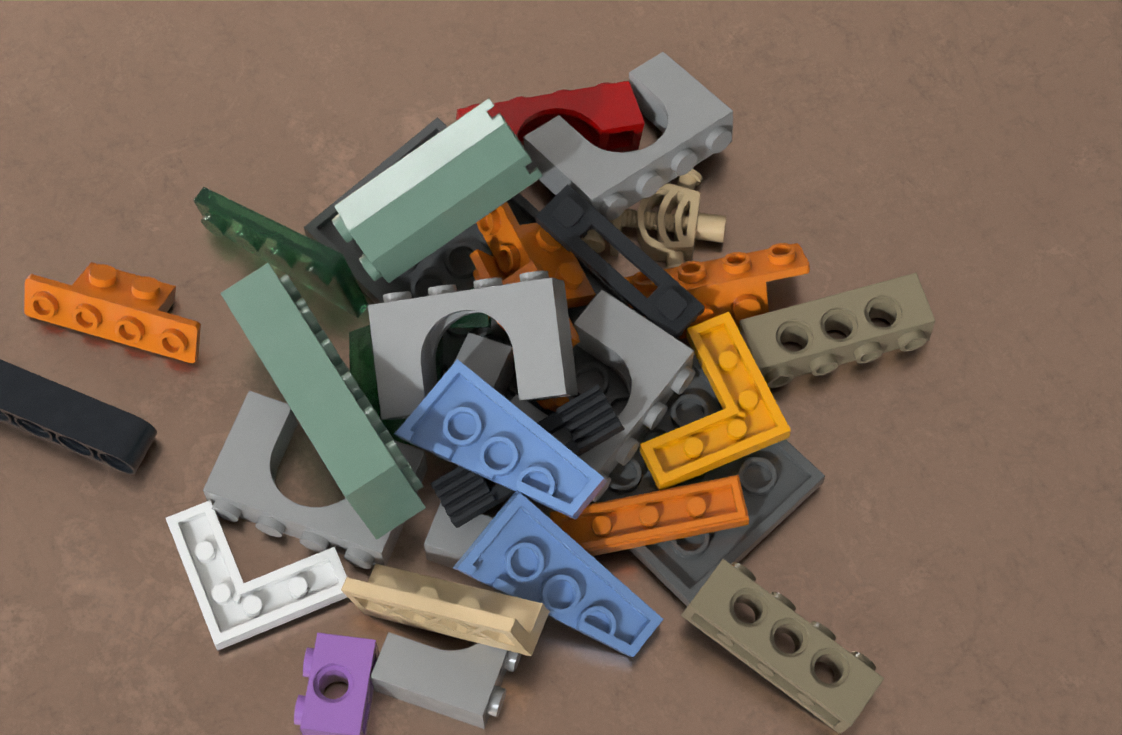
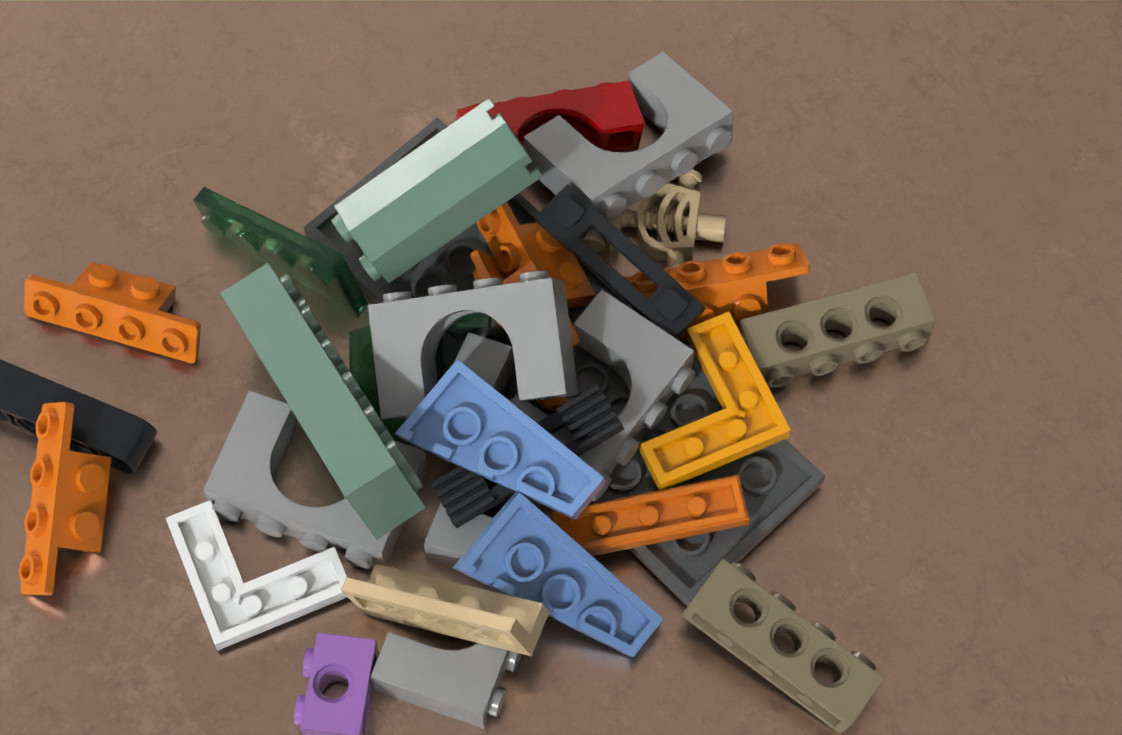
none -> orange bracket [19,402,111,596]

